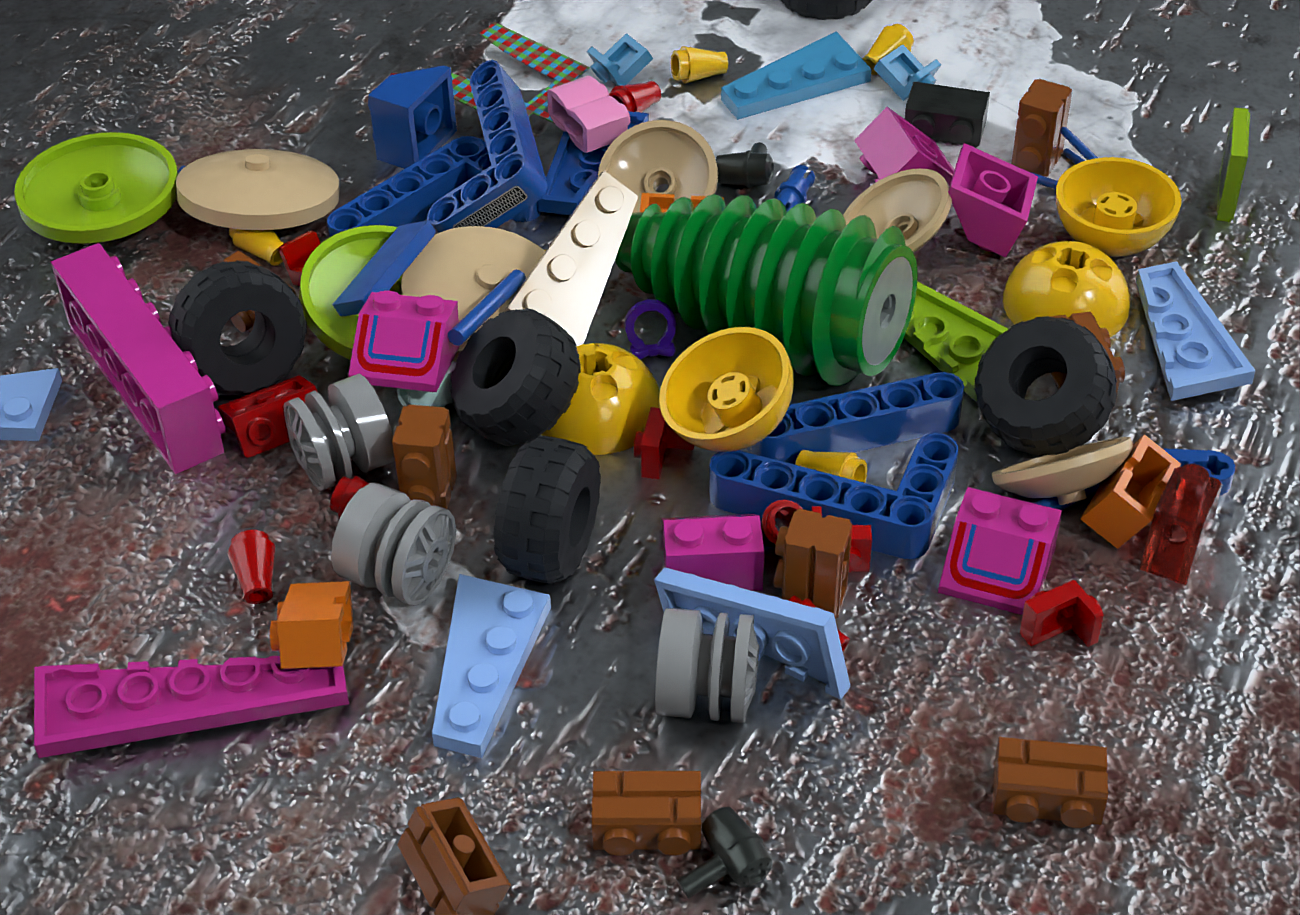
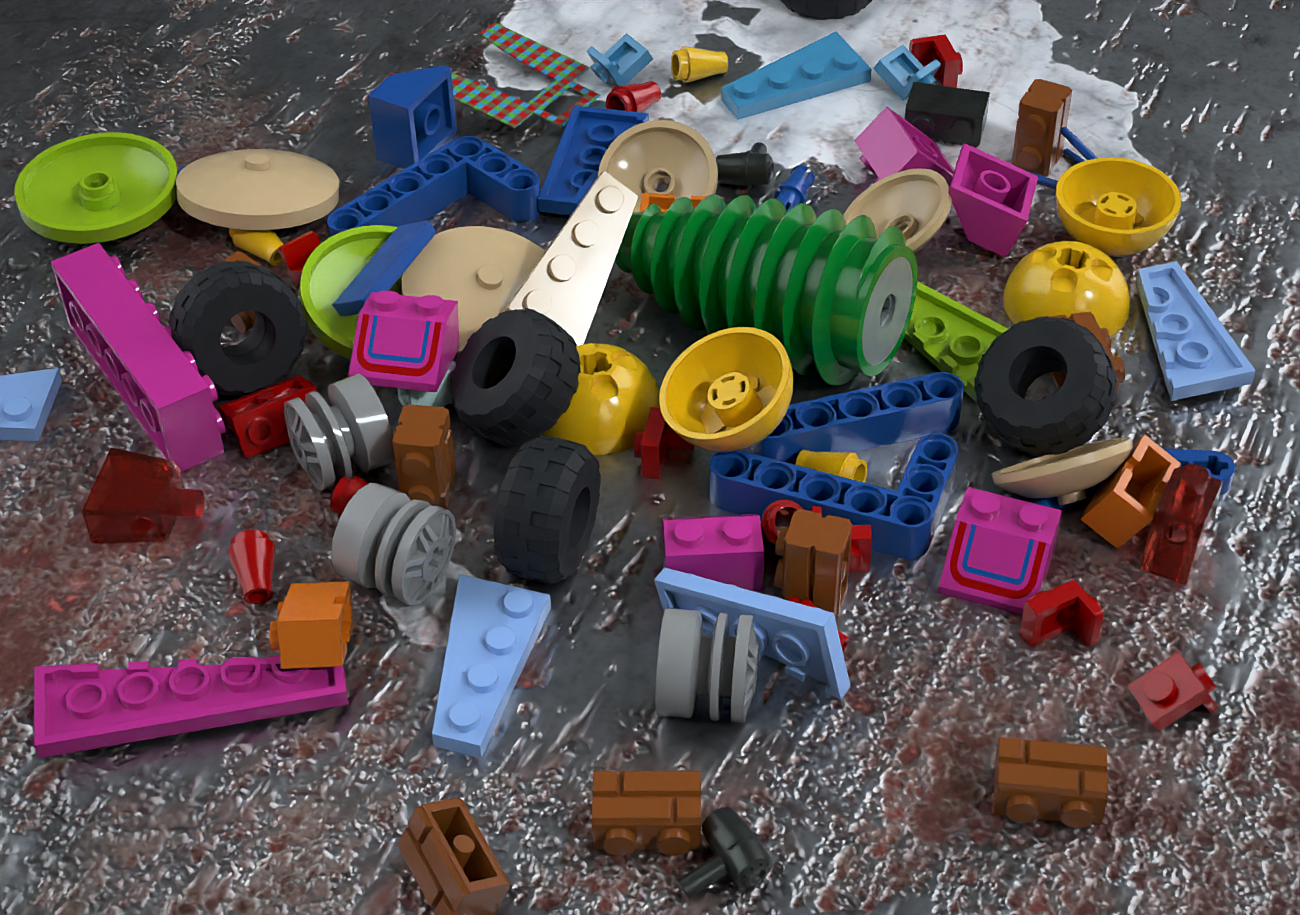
blue beam [427,60,547,233] -> none
blue bar [448,269,526,346] -> none
bright pink brick [547,76,630,153] -> none
dark purple piece [624,299,677,359] -> none
yellow cone [862,24,914,75] -> none
lime tile [1216,107,1250,222] -> none
none -> clear red torso [82,448,205,544]
none -> red bracket [909,34,963,88]
none -> red bracket [1127,652,1219,731]

